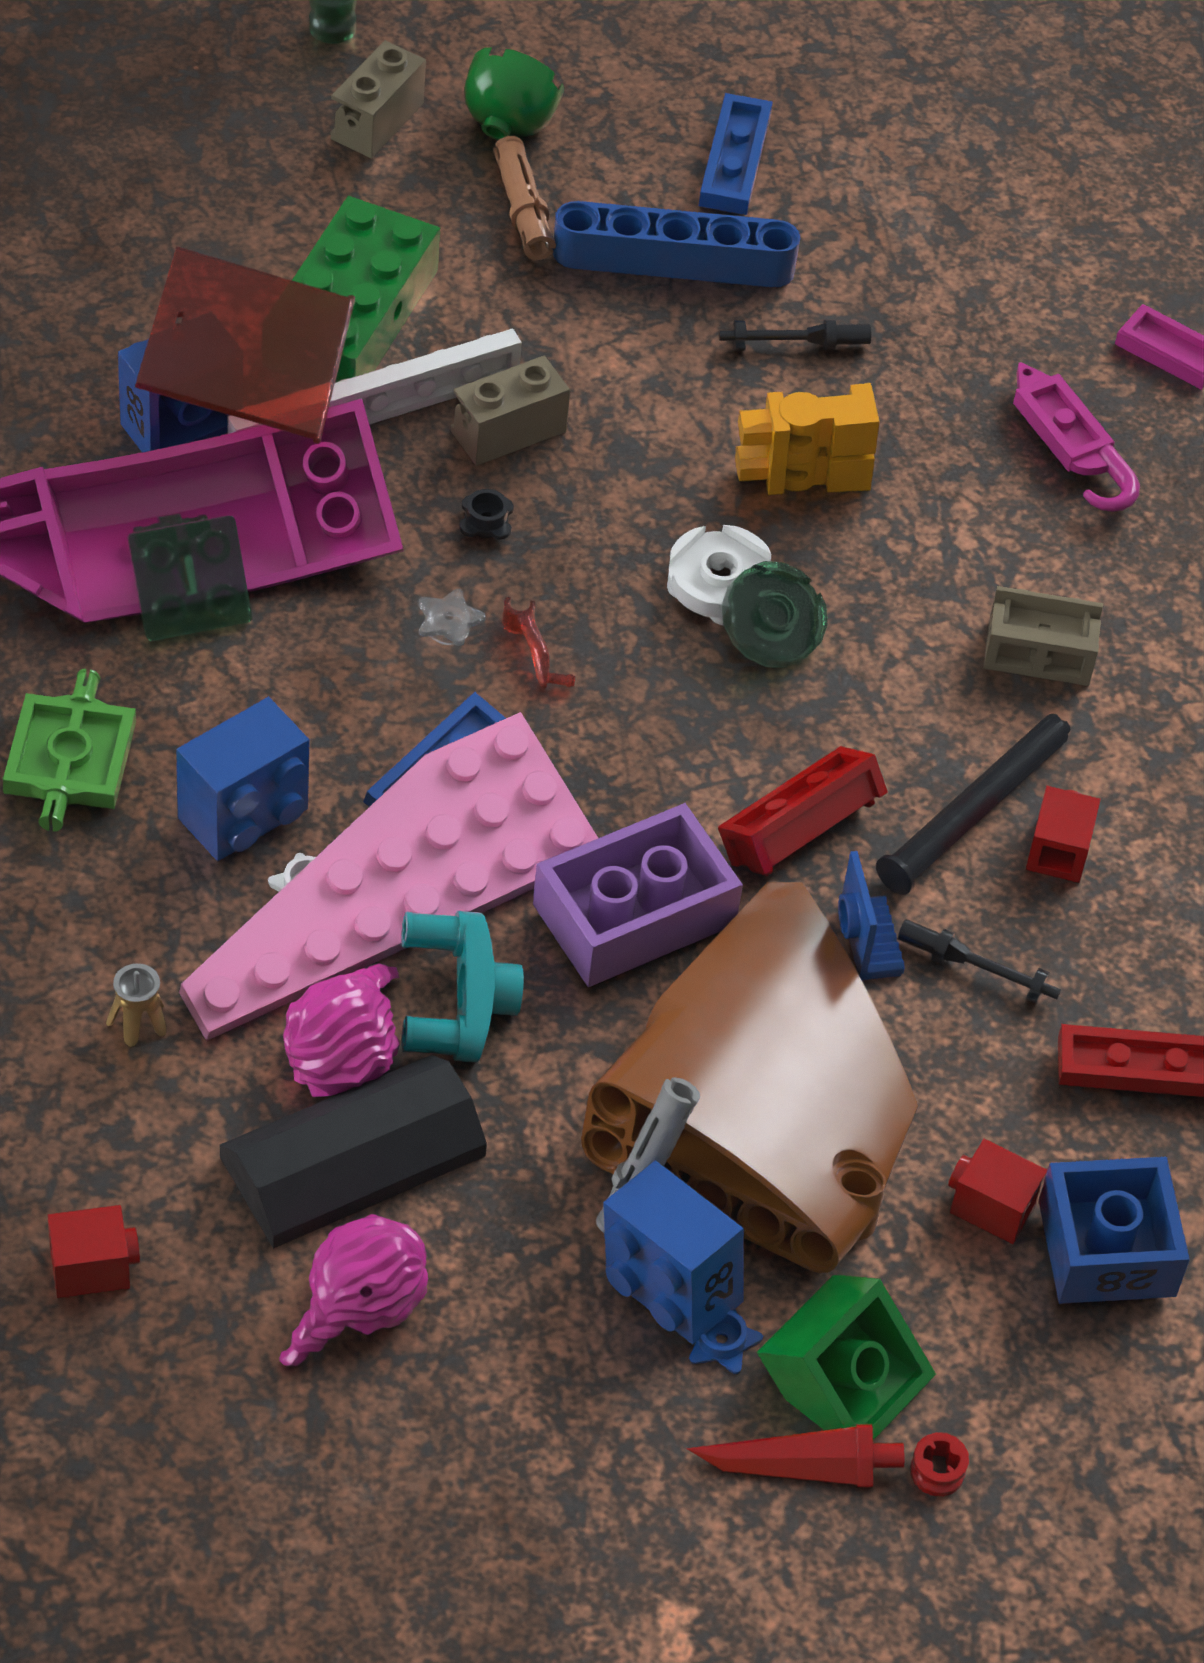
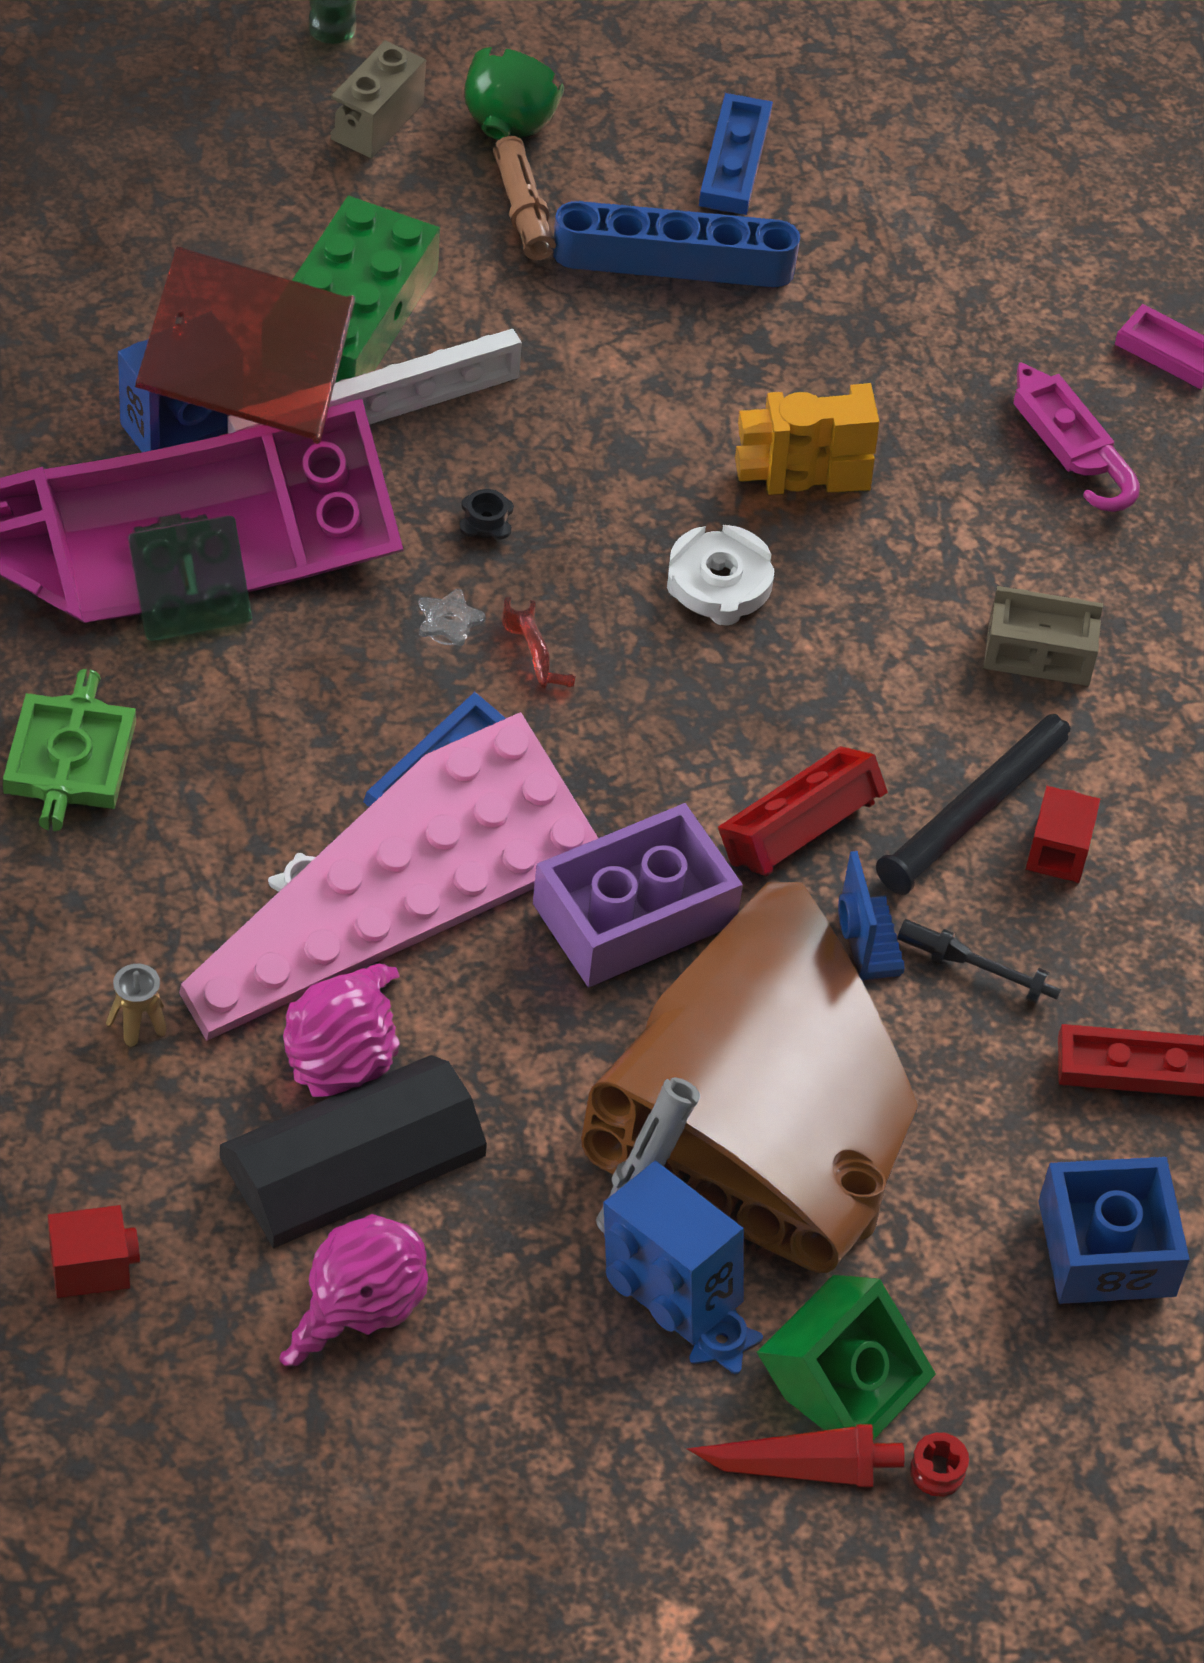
blue brick [176,696,310,862] -> none
teal connector [401,911,524,1063] -> none
dark tan hinge [451,355,570,466] -> none
black piece [719,319,871,351] -> none
clear green tile [722,561,828,668] -> none
red brick [948,1138,1047,1245] -> none

